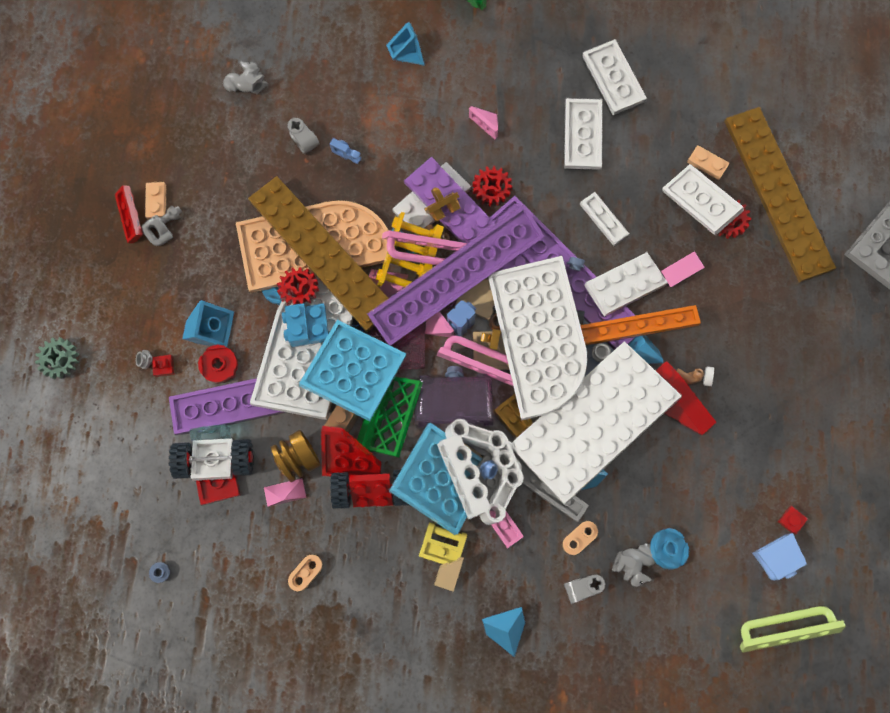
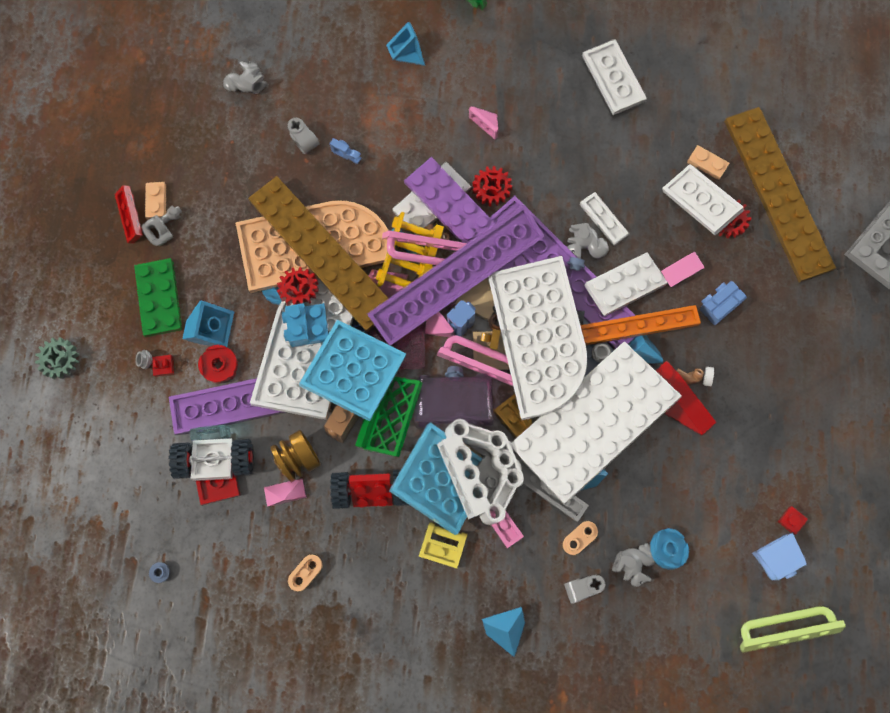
red plate [321,426,382,477] -> none
pearl gold hips [424,187,460,221] -> none
tan tile [435,557,464,591] -> none
medium blue plate [480,460,498,479] -> none
white plate [564,98,602,170] -> none
none -> green plate [134,258,182,337]
none -> light grey animal [567,223,609,259]
none -> medium blue brick [700,281,747,325]

